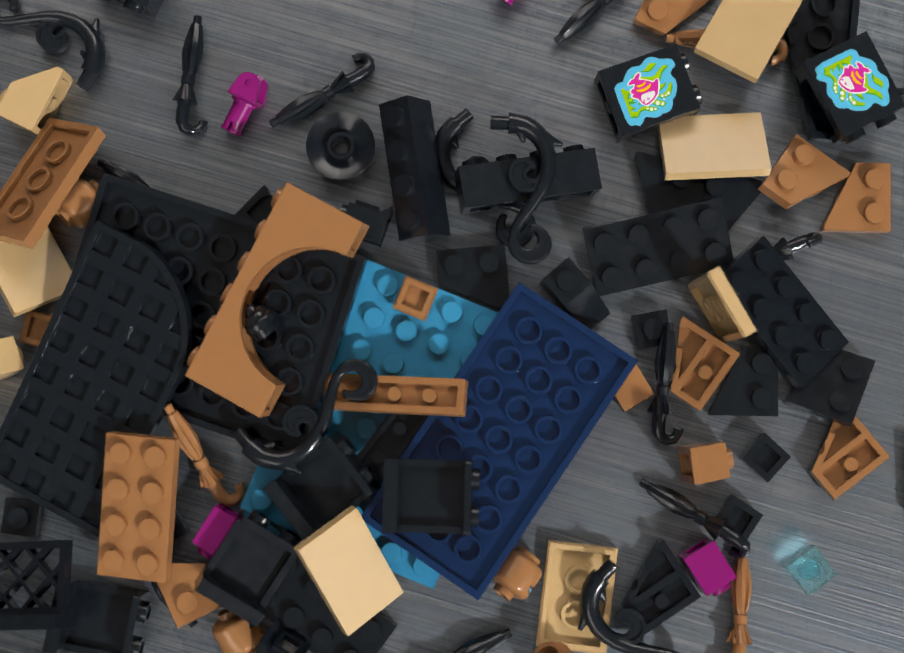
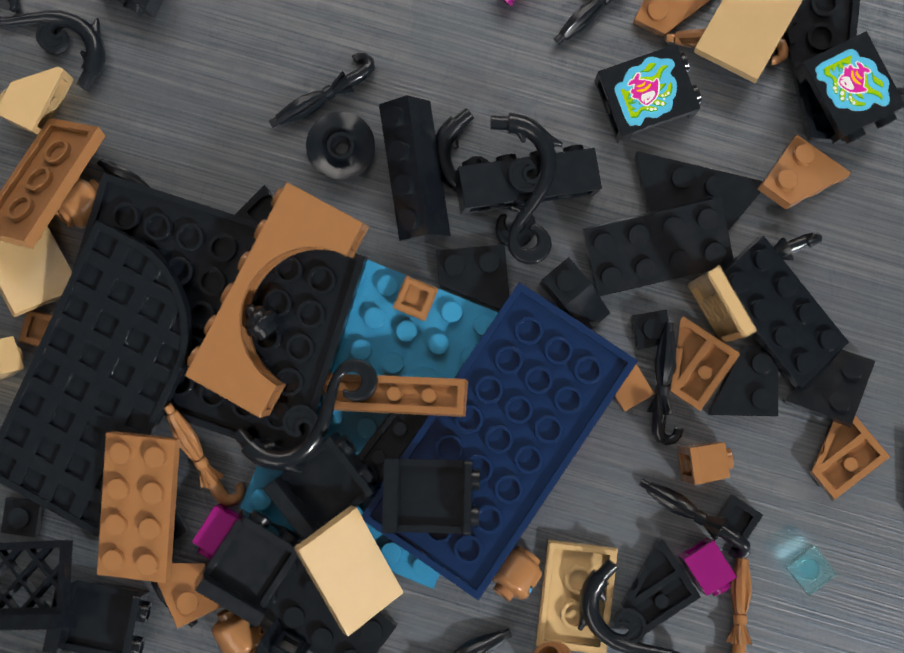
black piece [172,15,208,136] -> none
magenta piece [221,72,269,137] -> none
black window [340,199,394,248] -> none
tan tile [657,112,772,180] -> none
black plate [739,433,791,483] -> none
medium nougat wing [820,162,891,233] -> none

